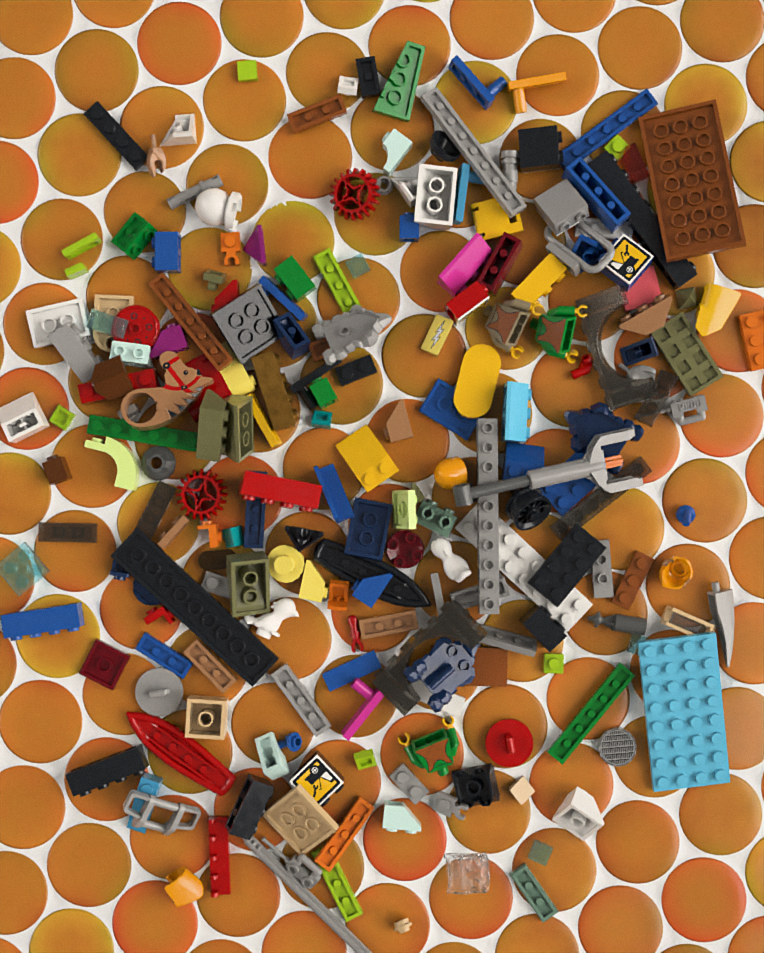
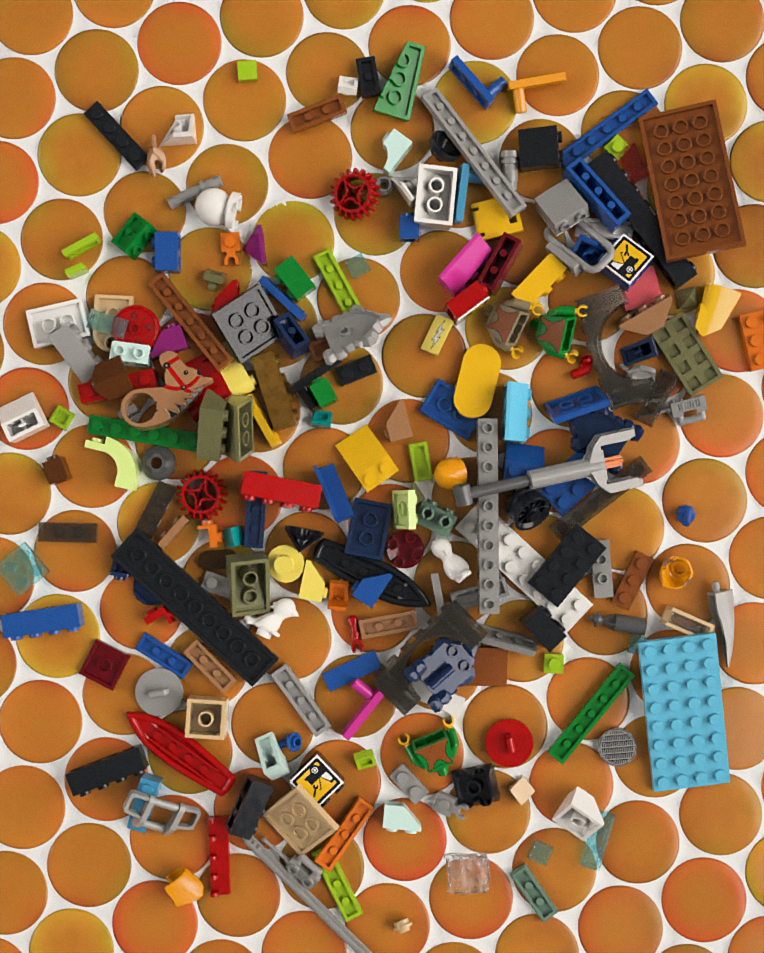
none -> lime tile [408,441,433,482]
none -> blue tile [543,385,610,424]
none -> clear light blue tile [580,810,615,871]

